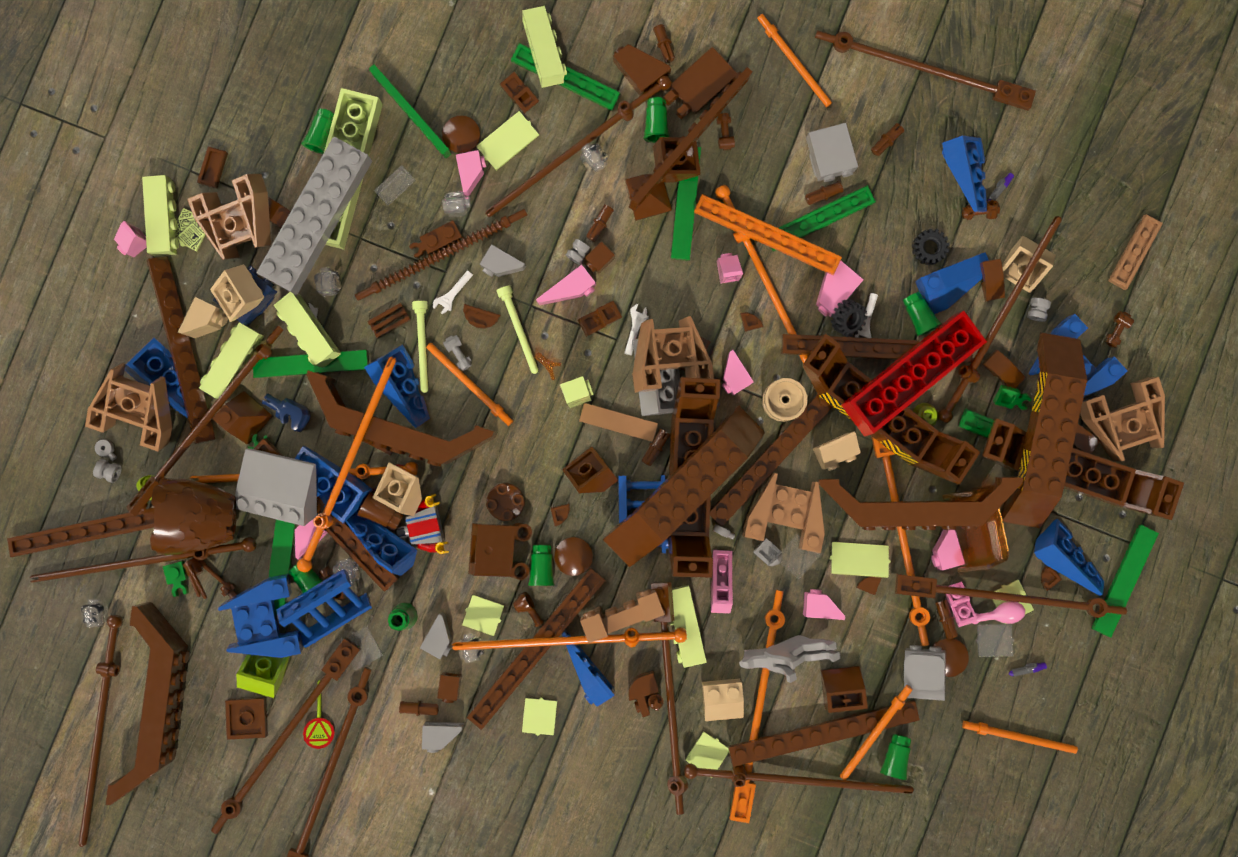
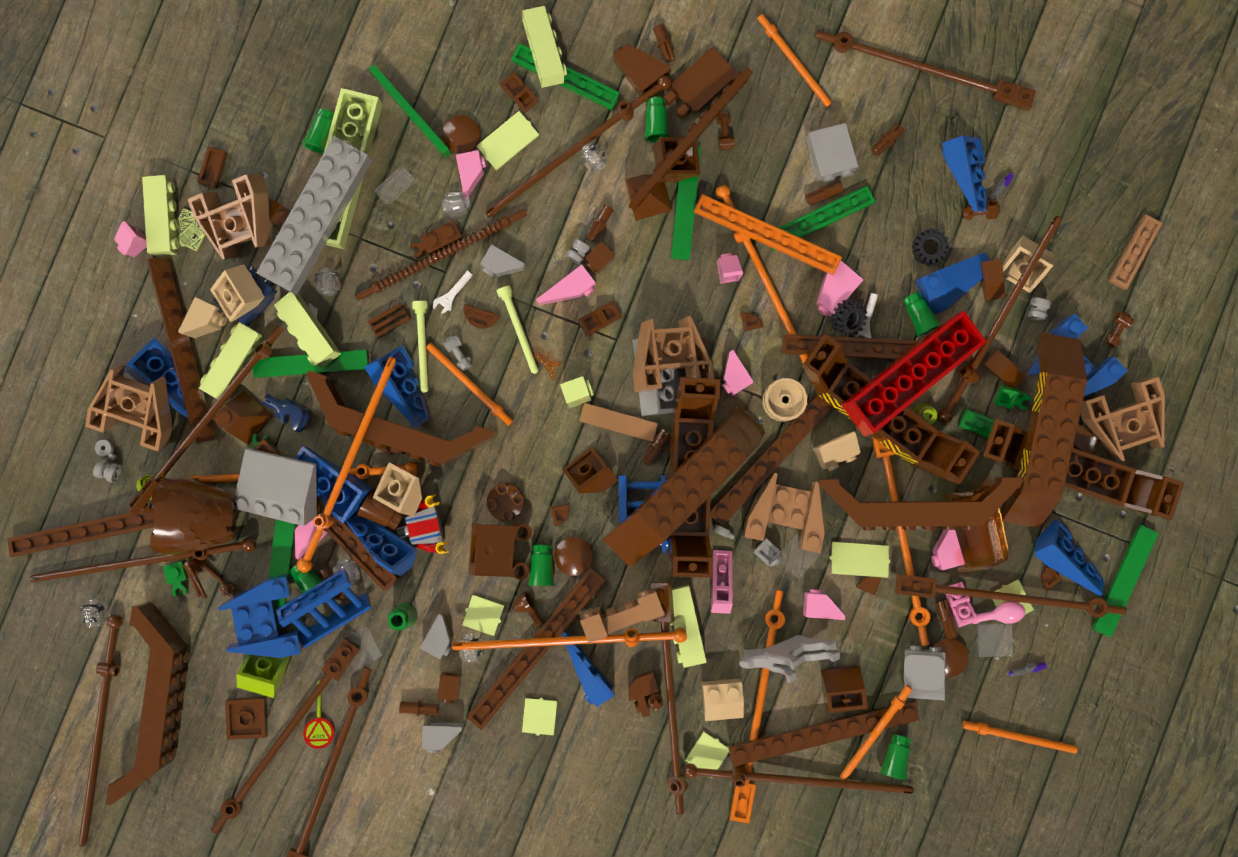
white piece [625,304,649,355] -> none

